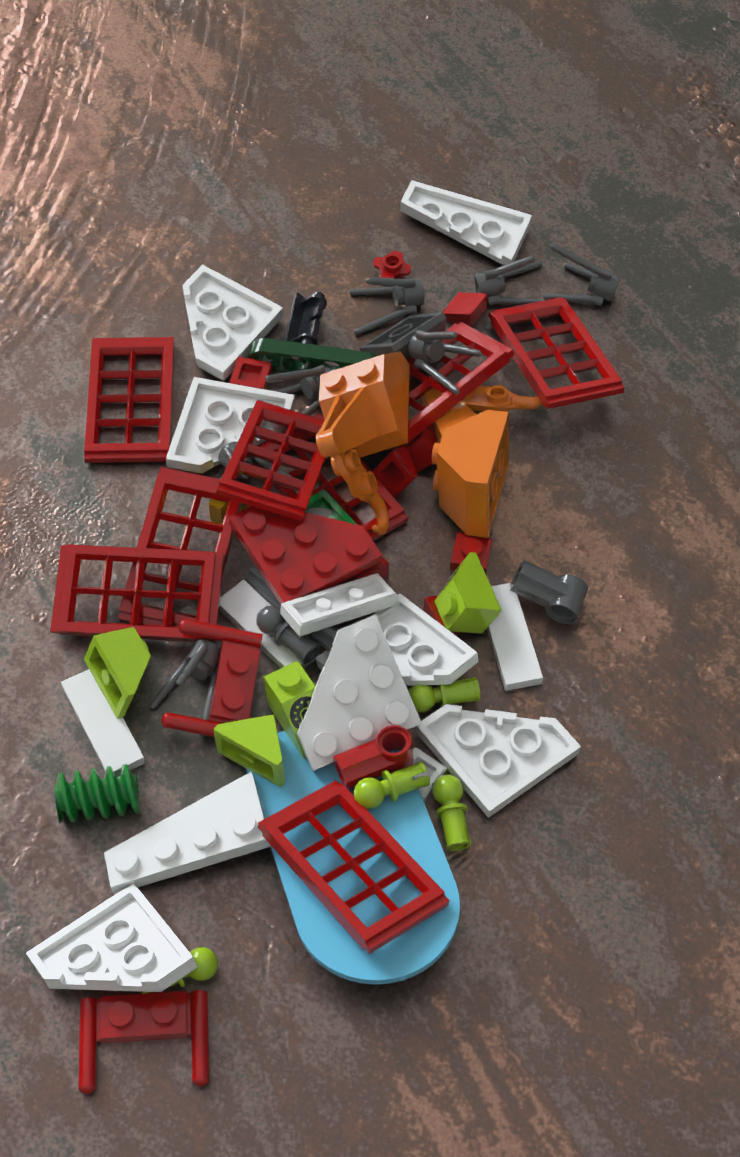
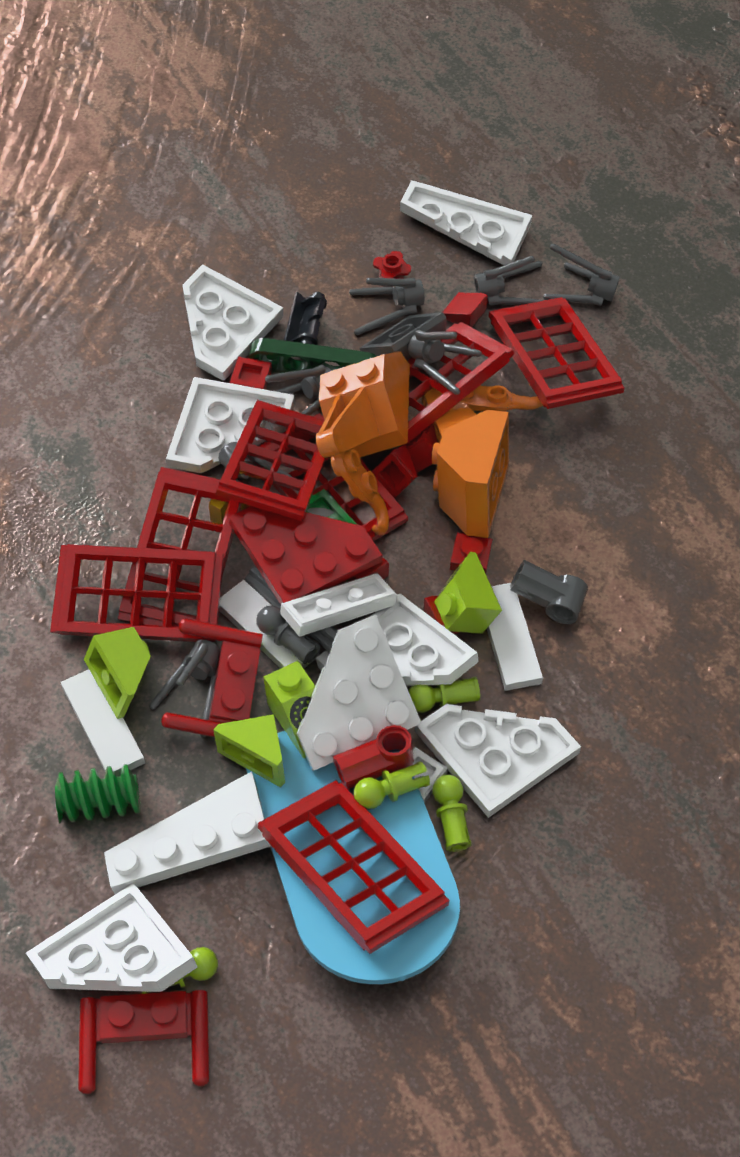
red piece [84,337,175,463] -> none

